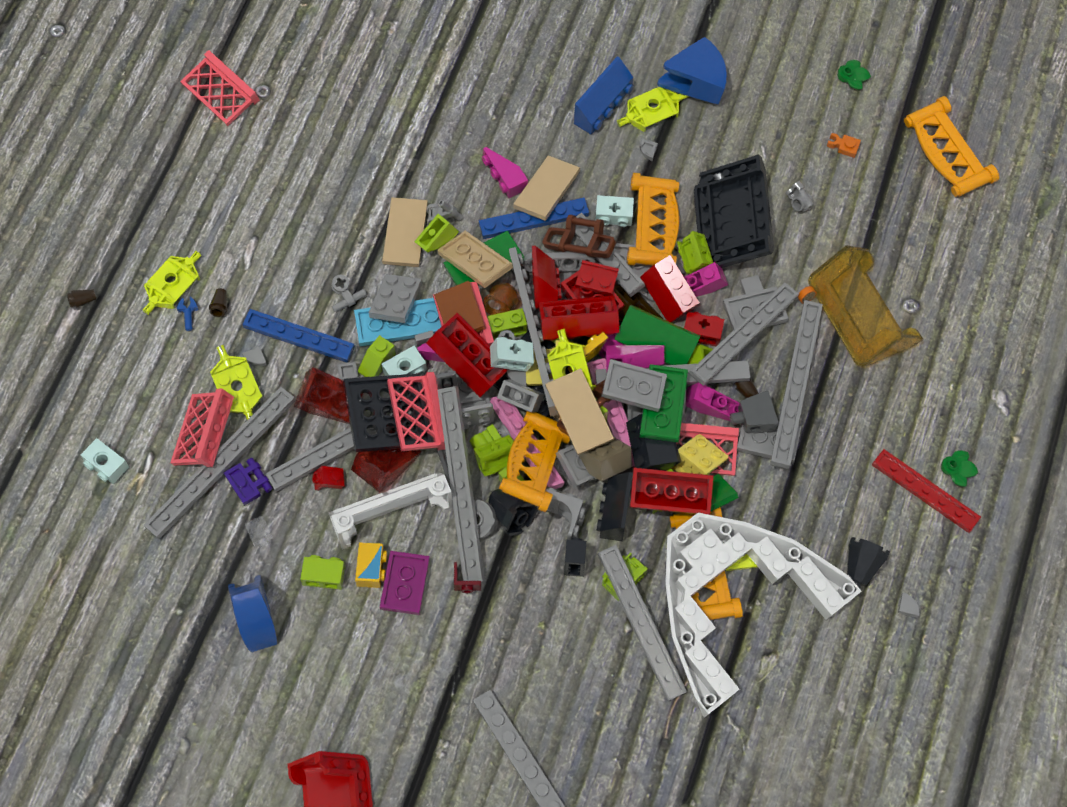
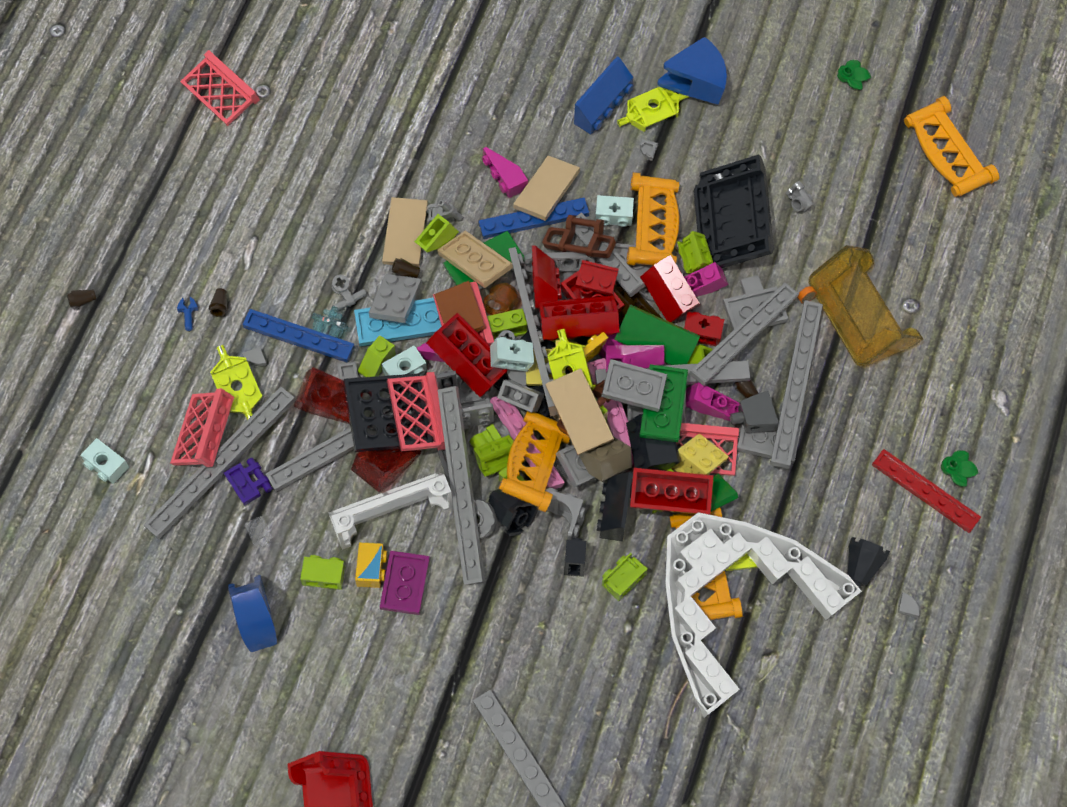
neon yellow plate [142,251,201,315] -> none
red bracket [312,466,344,491] -> none
light grey tile [414,331,434,347] -> none
dark red bracket [454,562,481,594] -> none
light grey tile [597,545,687,701] -> none
orange plate [827,133,861,158] -> none
none -> clear light blue hips [312,306,348,339]
none -> dark brown cone [391,258,420,278]

